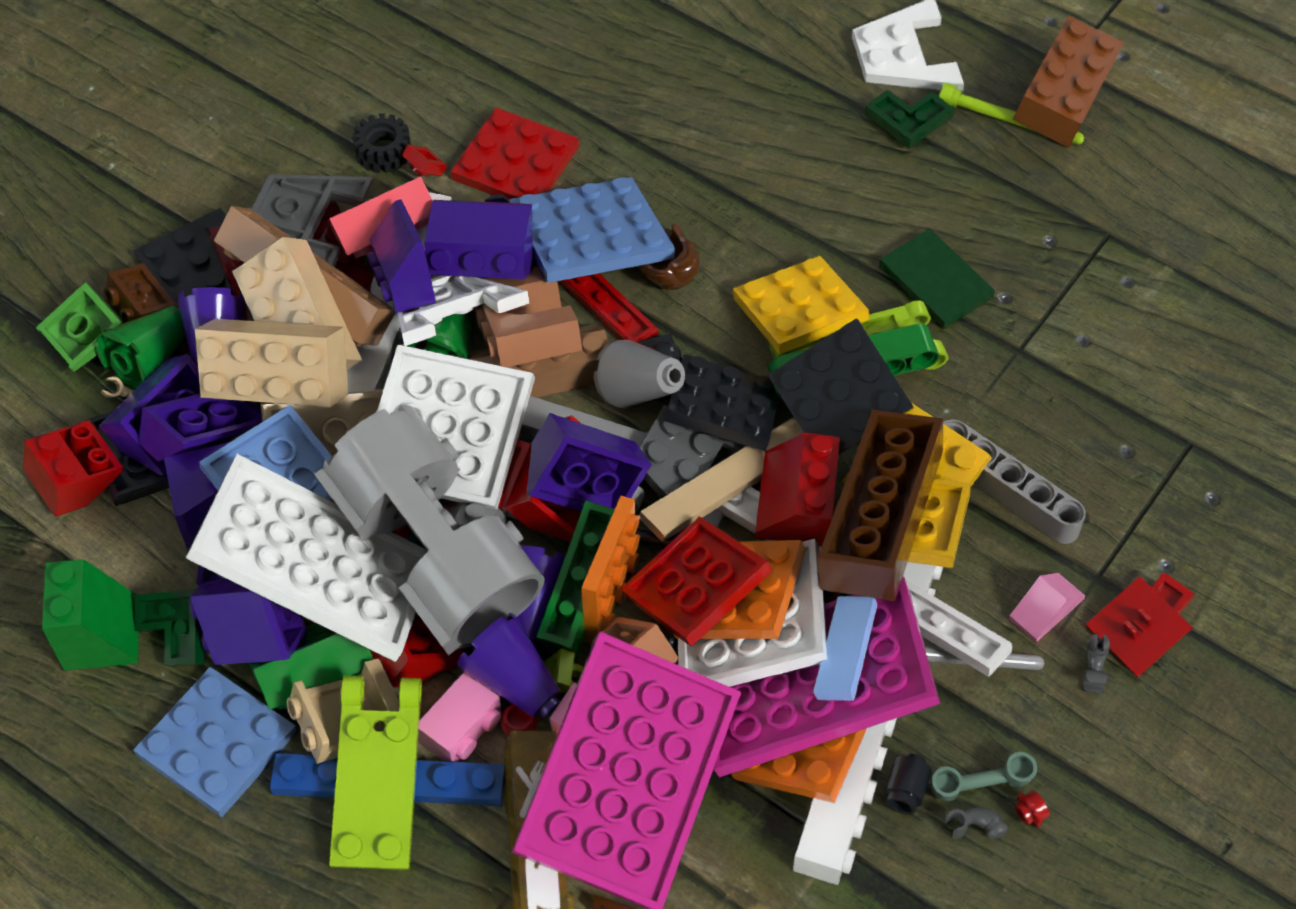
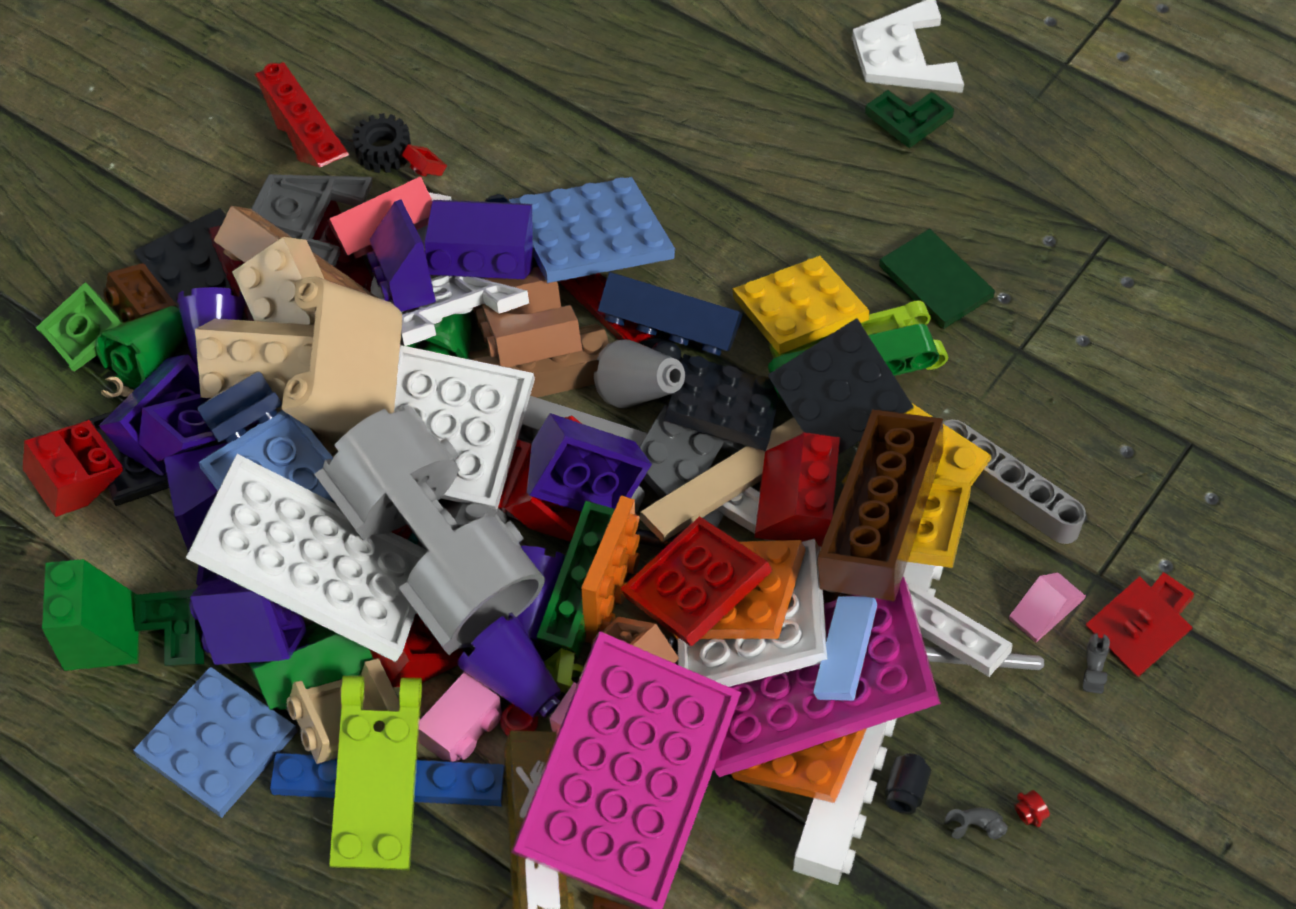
red plate [450,107,579,200] -> none
reddish brown hair [638,224,700,290] -> none
sand green bar [930,752,1037,802] -> none
lime piece [939,82,1084,145] -> none
dark orange brick [1013,15,1124,147] -> none
none -> dark blue bracket [197,371,282,443]
none -> red slope [255,62,349,168]
none -> tan windscreen [282,276,402,443]
none -> dark blue slope [598,272,744,356]

